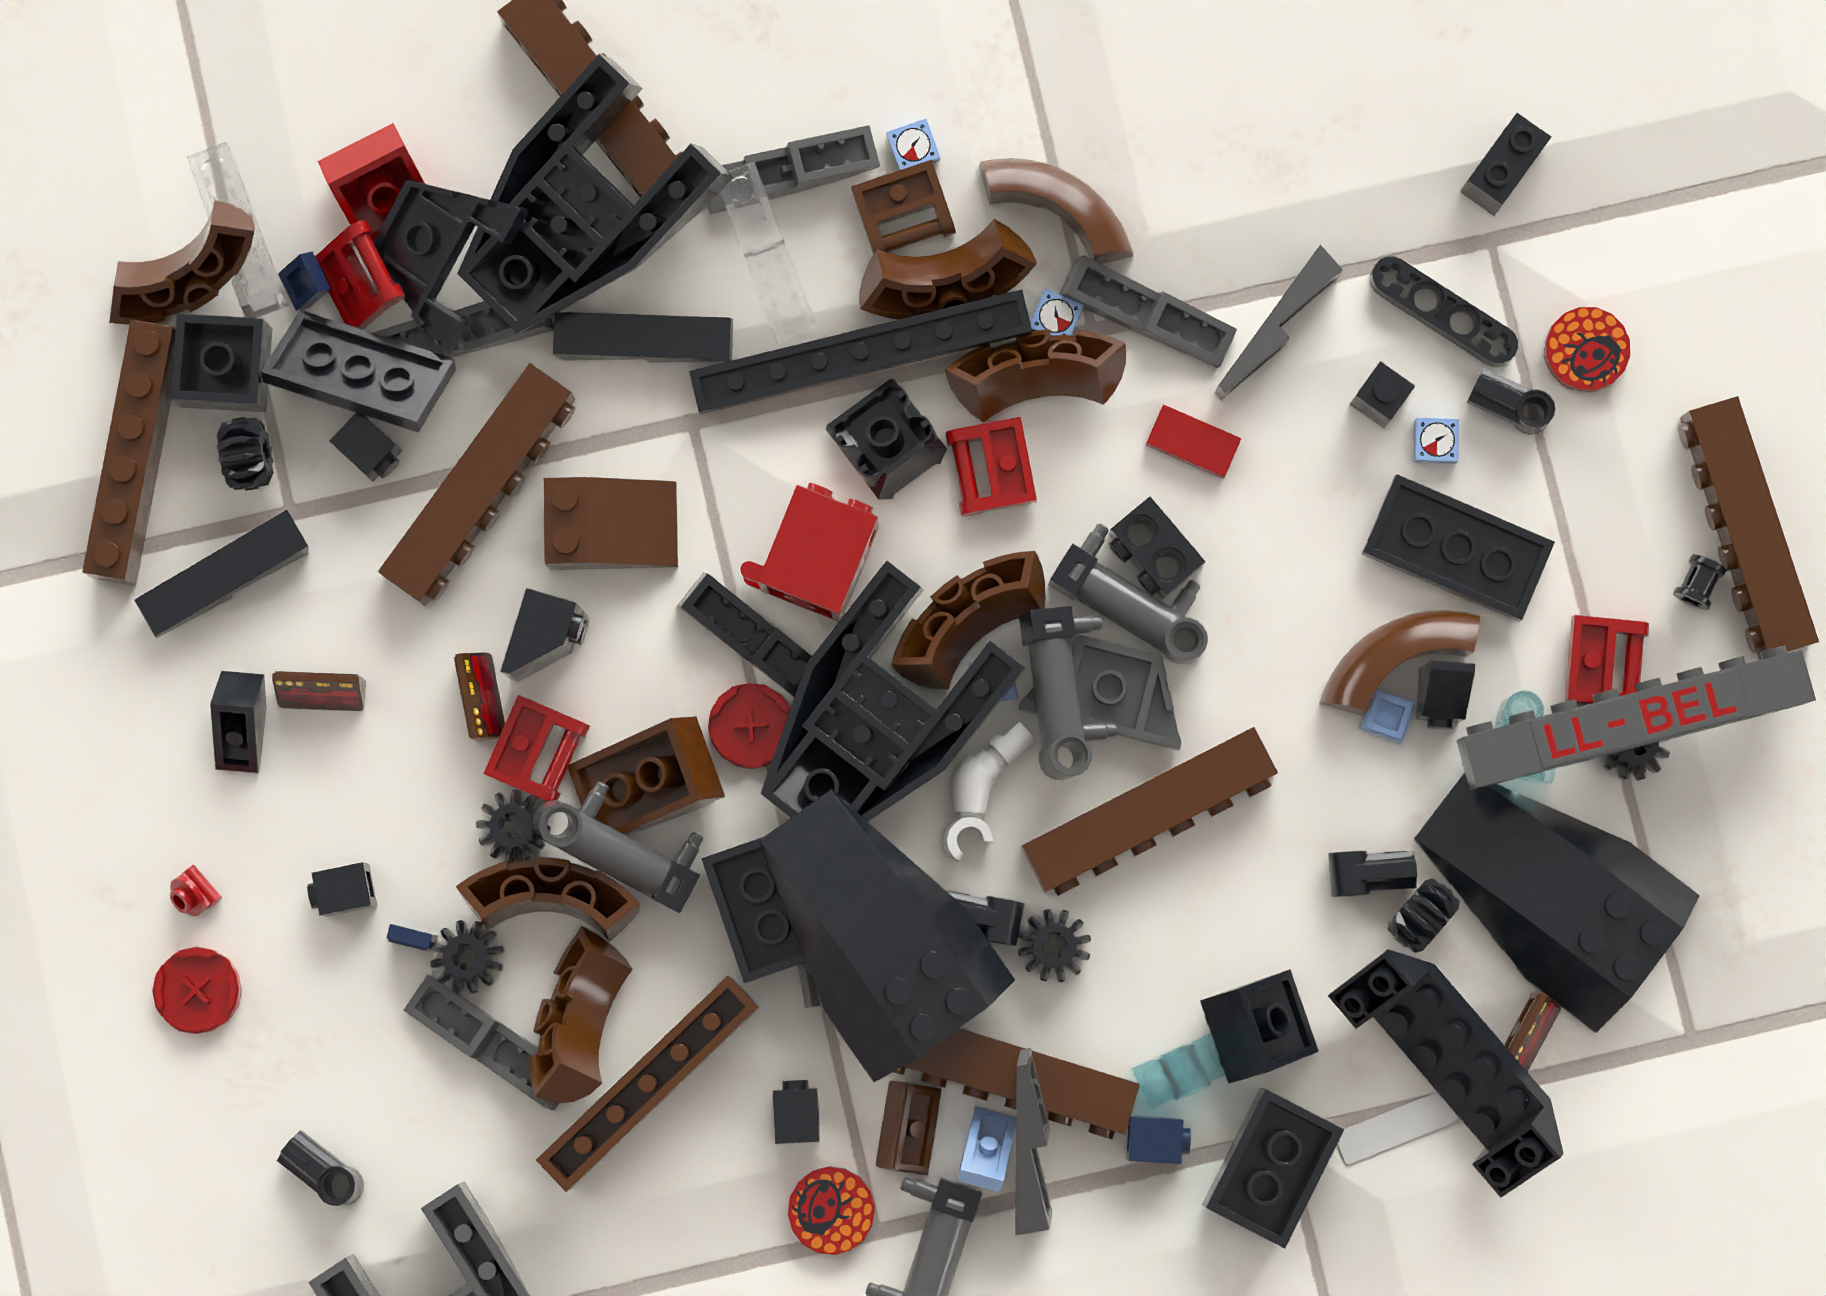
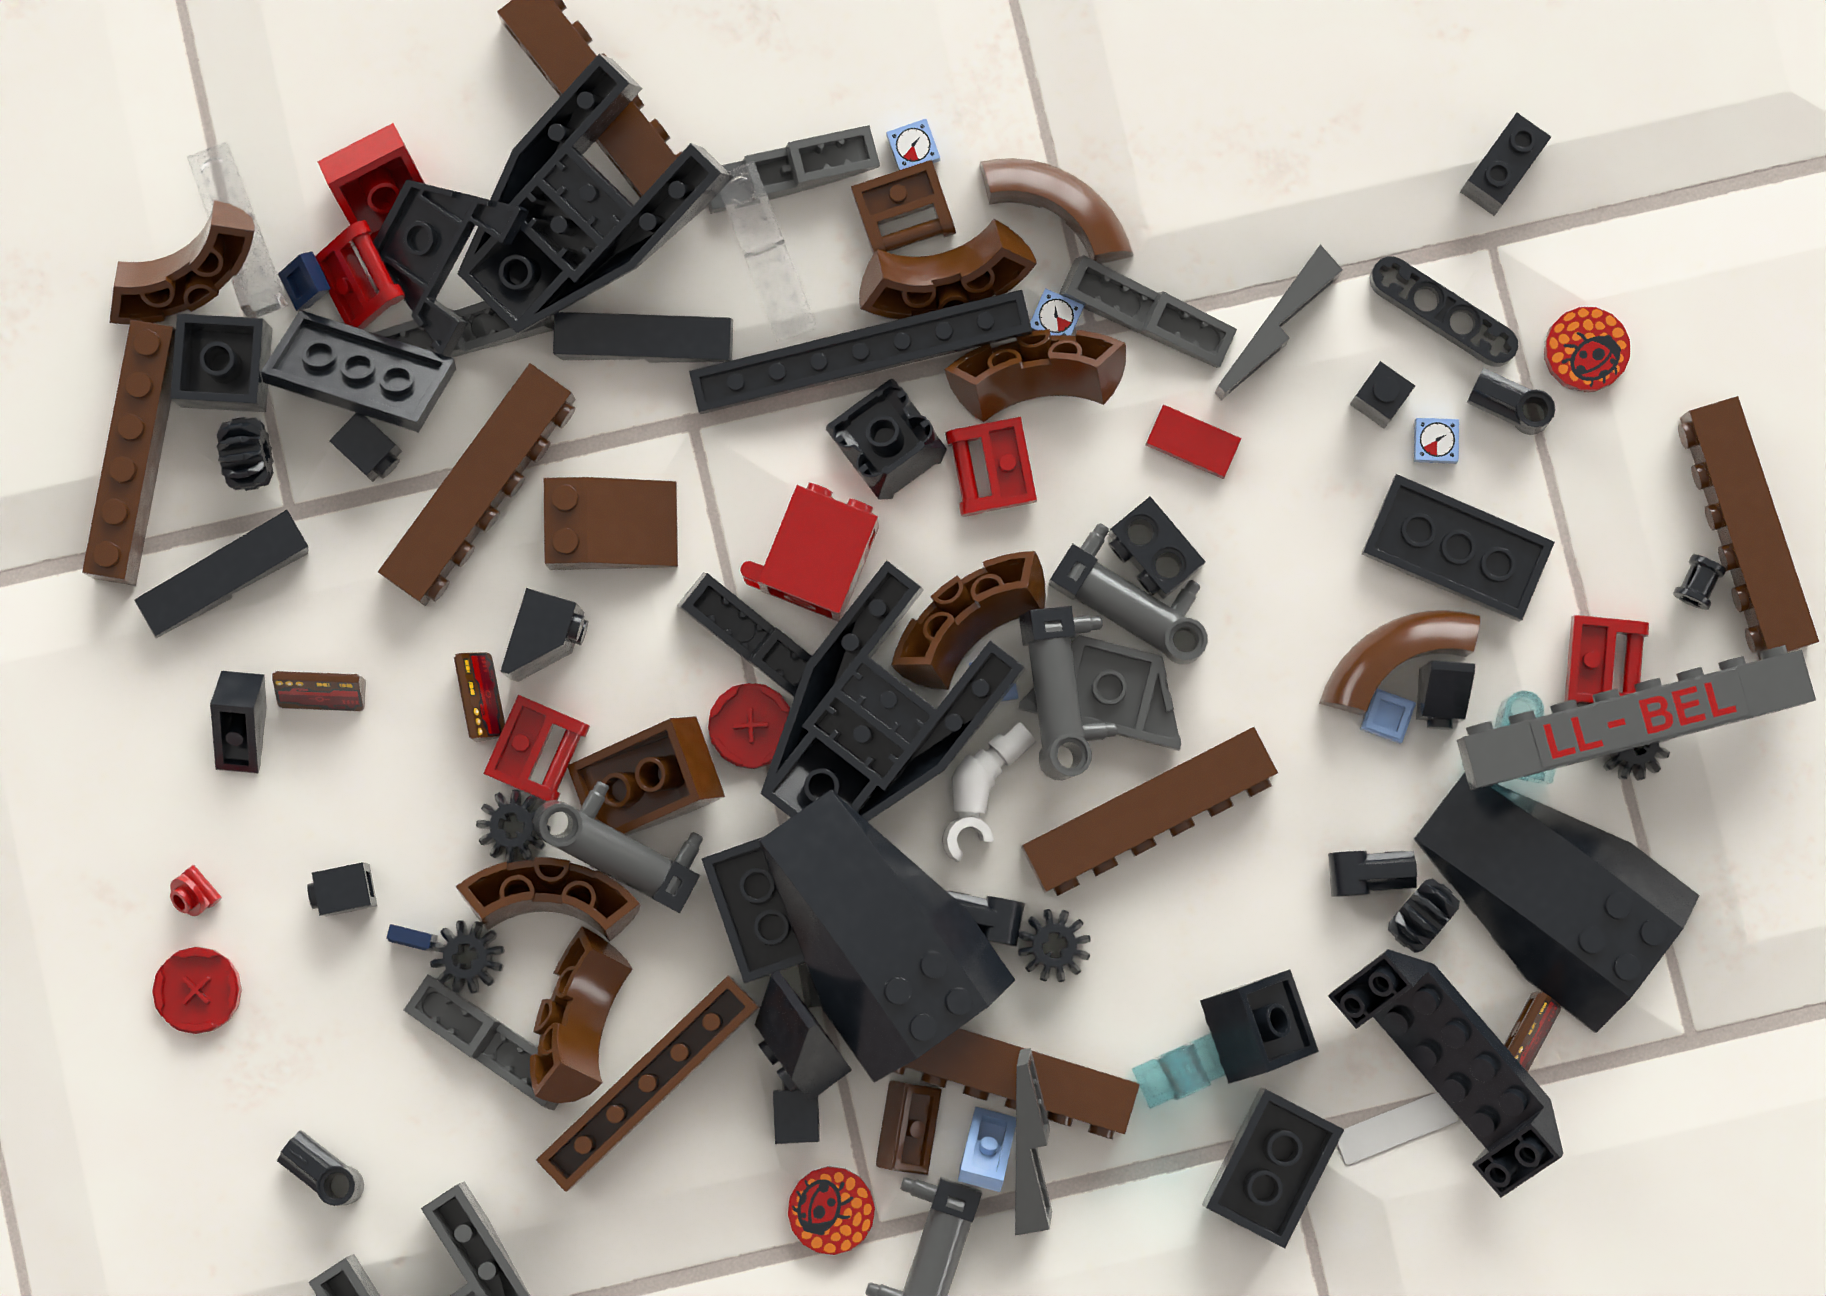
dark blue brick [1126,1115,1191,1164] -> none
none -> black slope [754,970,852,1102]

